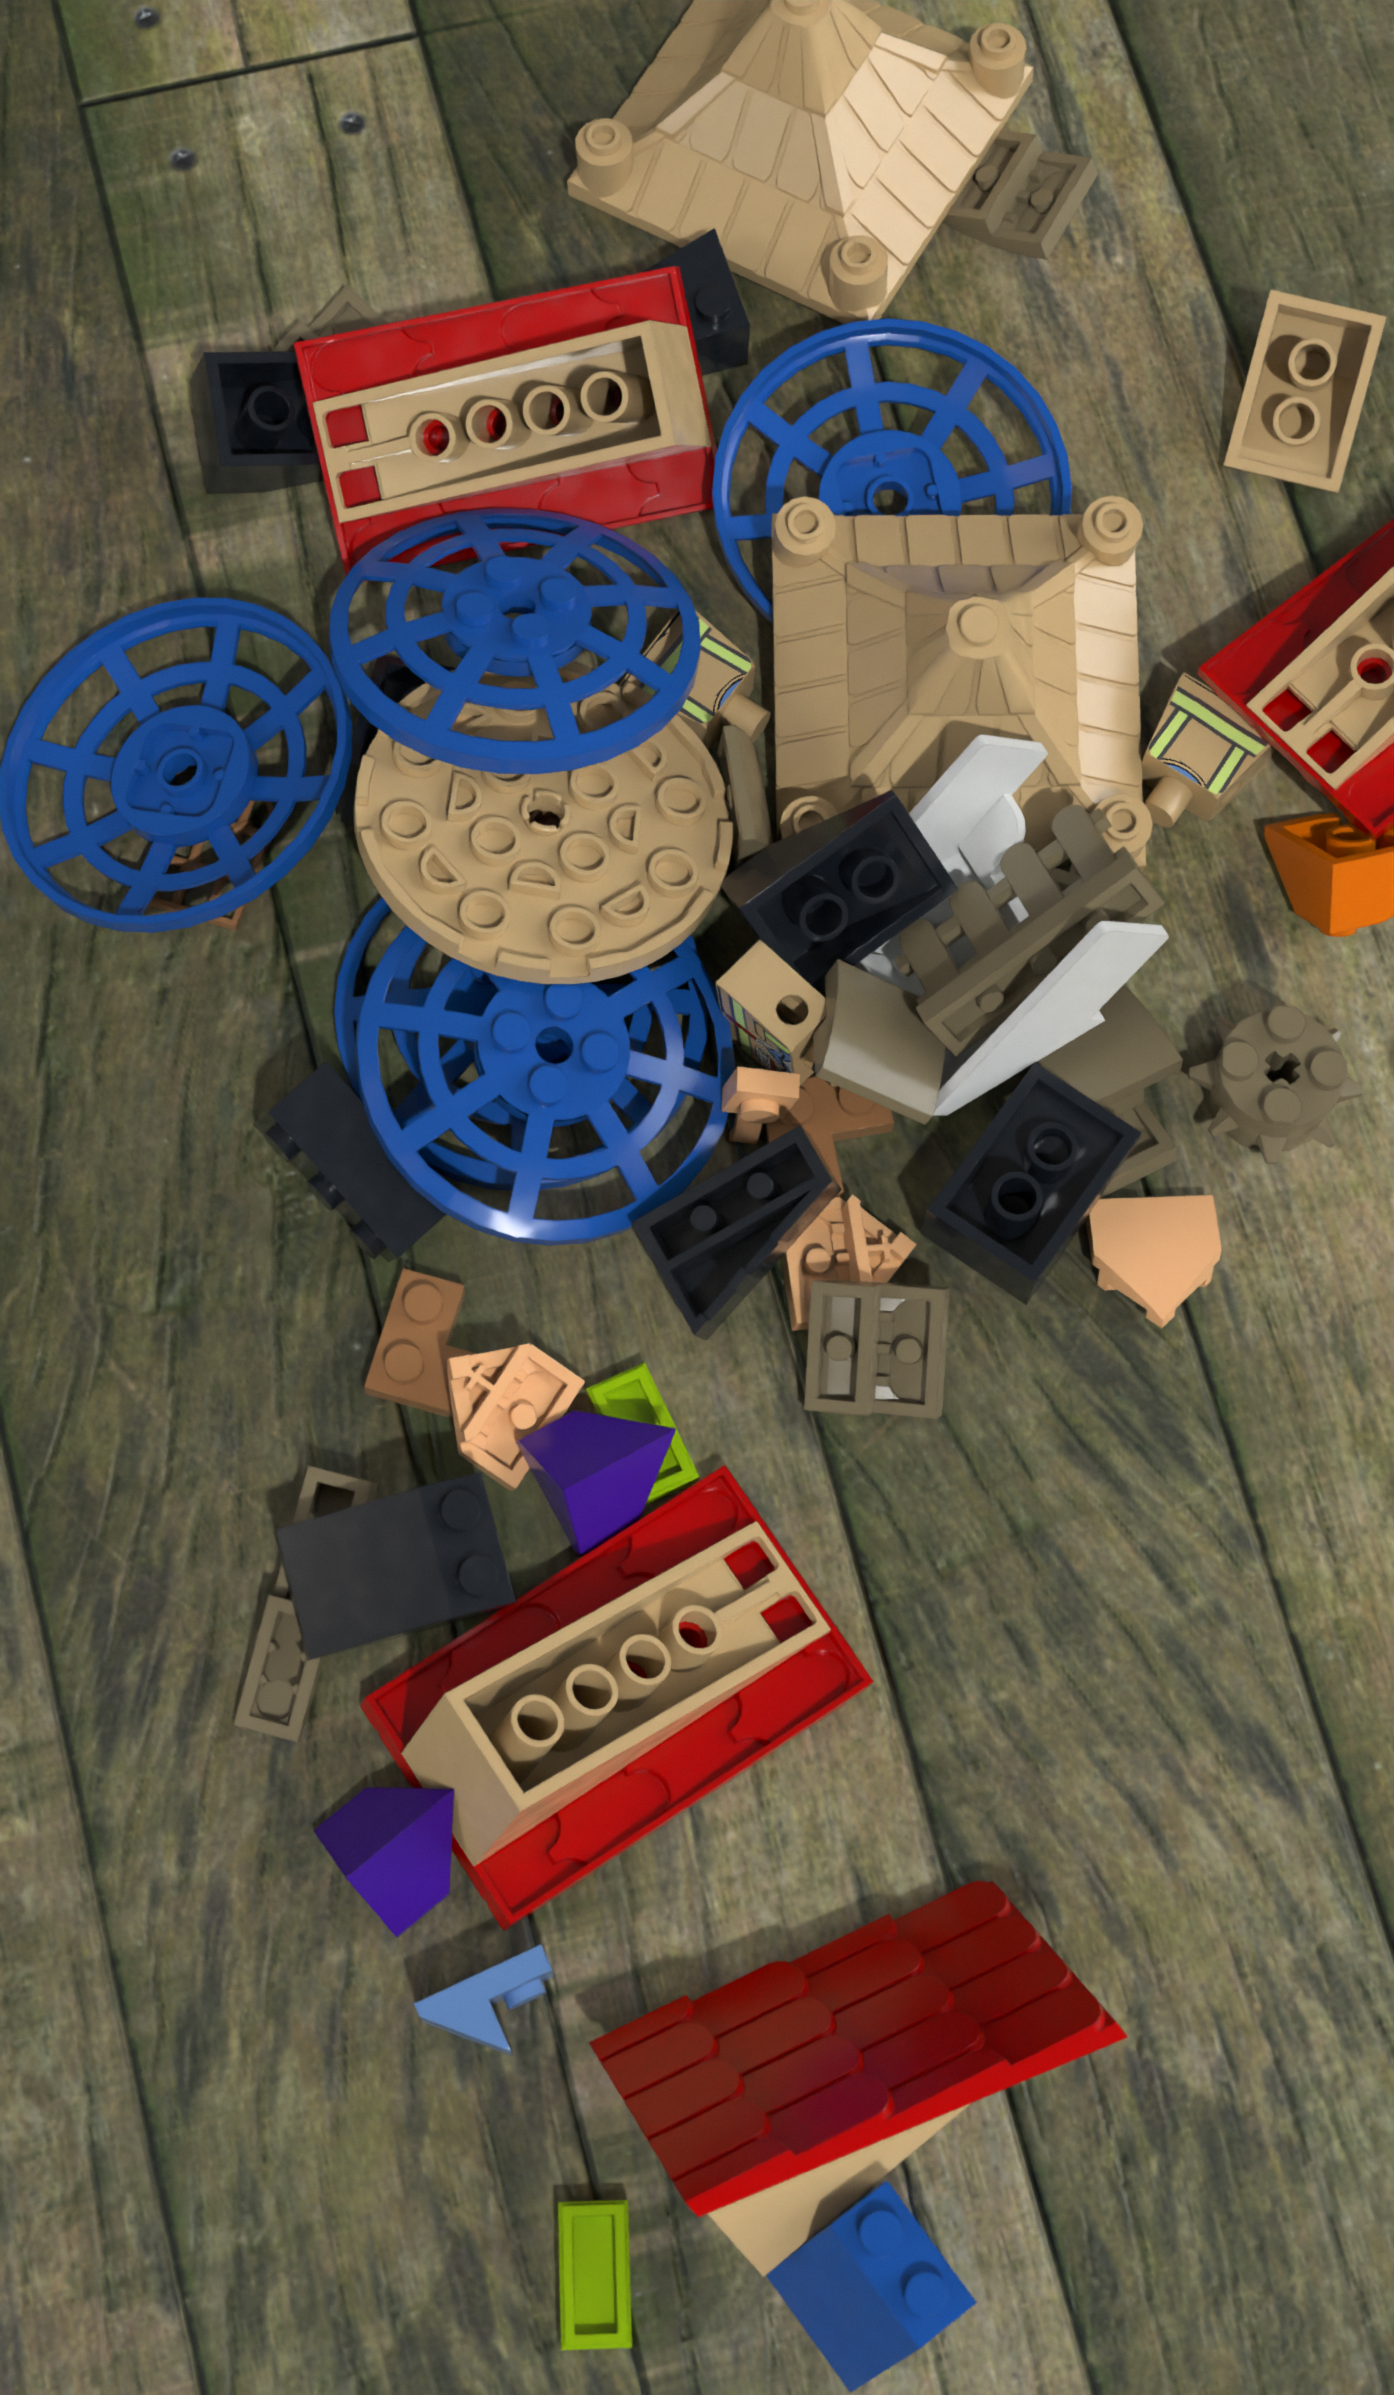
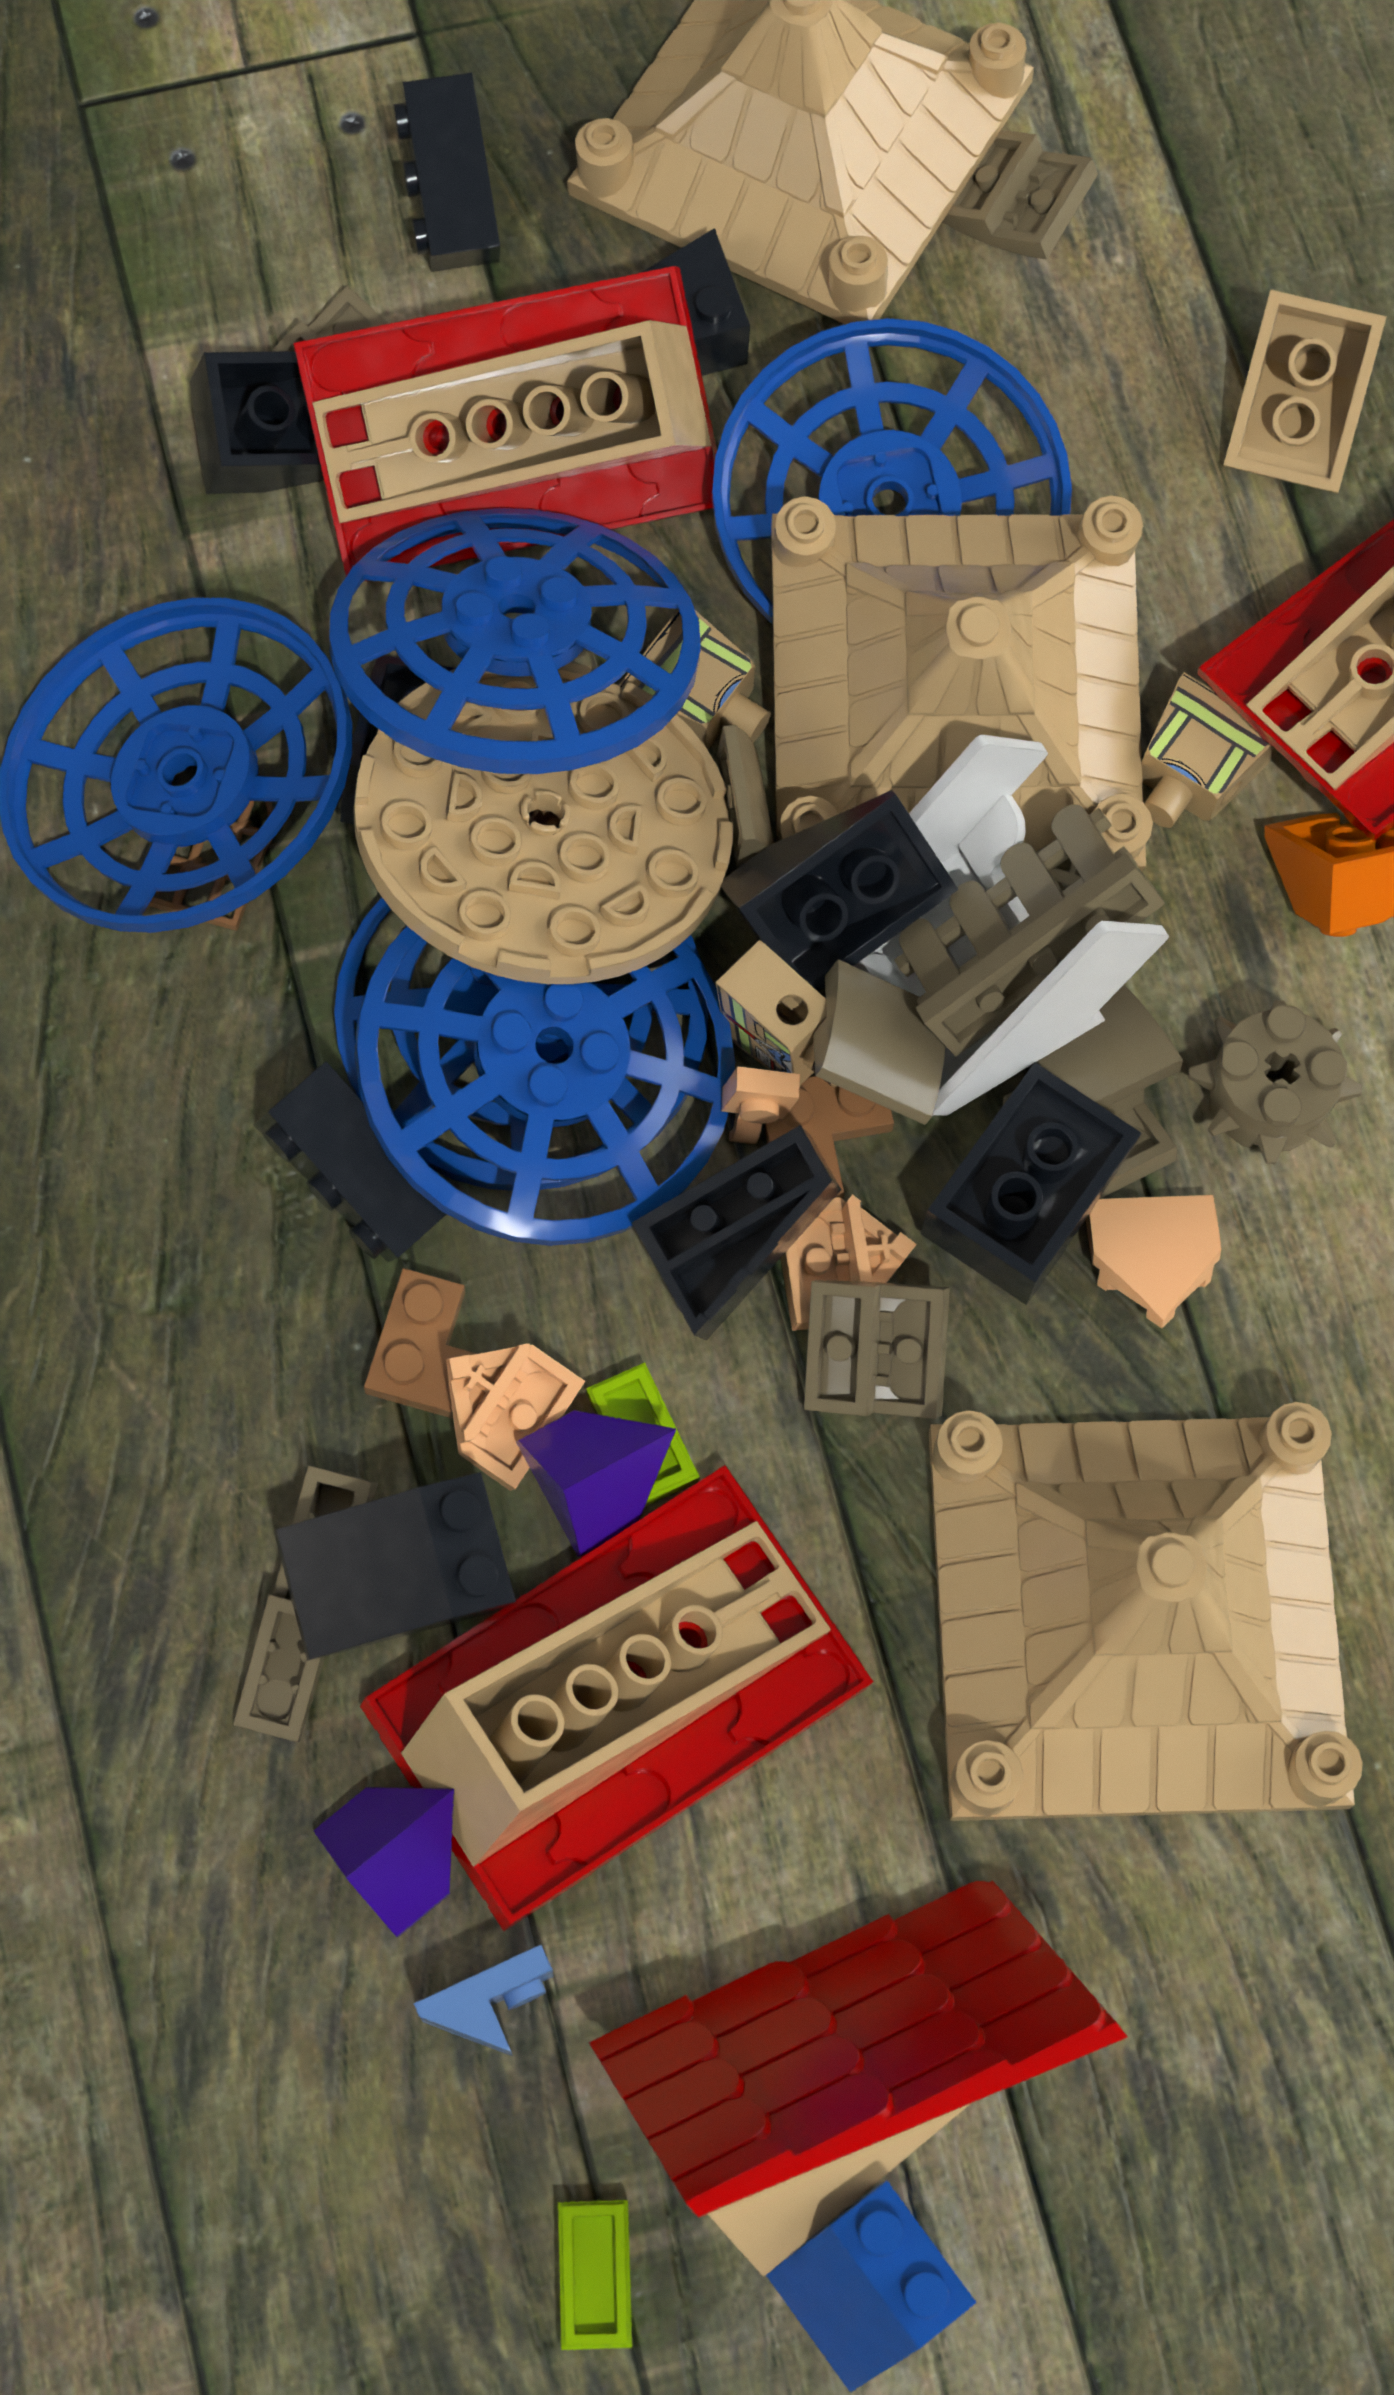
none -> black wedge [393,73,501,272]
none -> tan piece [928,1402,1363,1821]

